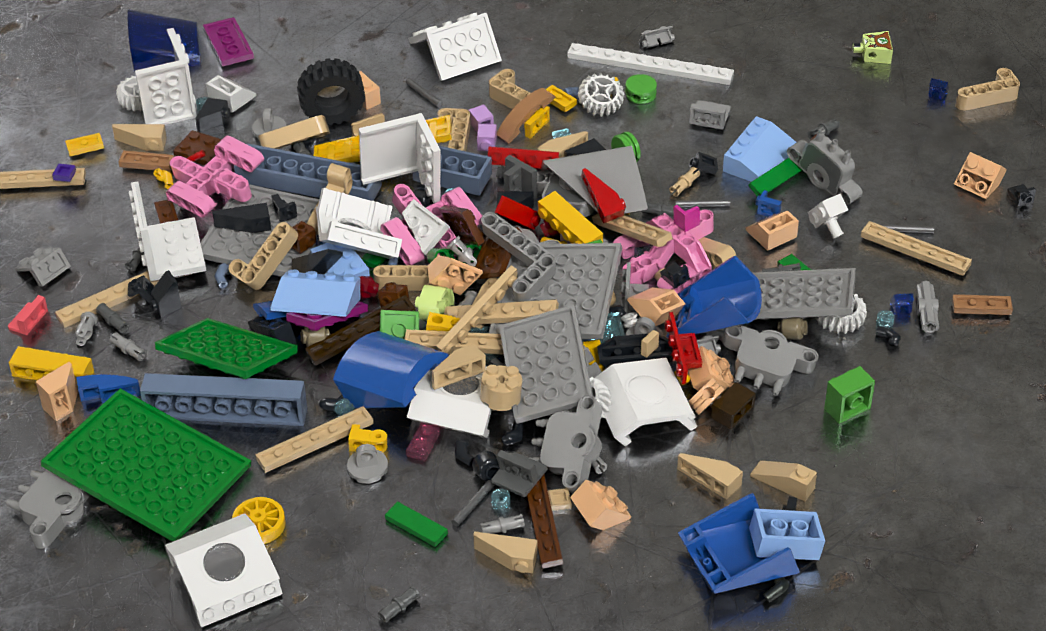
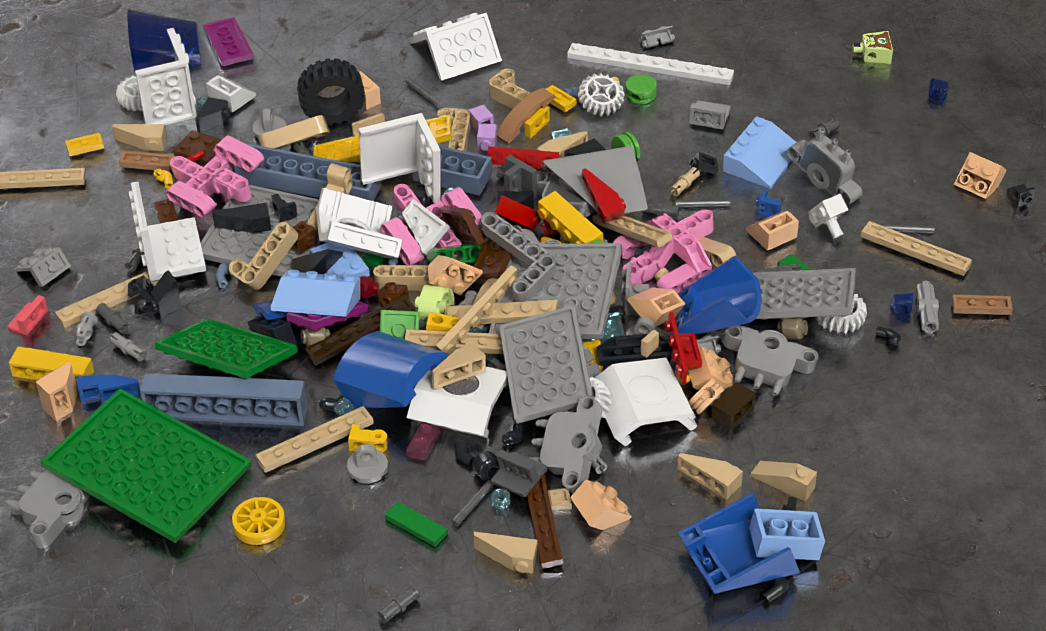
dark purple plate [52,163,76,182] -> none
white panel [165,514,283,627] -> none
light grey piece [446,235,477,267] -> none
tan brick [480,365,522,411] -> none
light grey pin [480,514,525,534] -> none
white bush [621,312,638,328] -> none
black bracket [660,262,690,289] -> none
dark pink panel [673,205,700,232] -> none
green tile [748,158,803,197] -> none
bright green brick [824,366,875,424] -> none
clear light blue bush [876,310,895,328] -> none
tan beam [955,68,1020,111] -> none

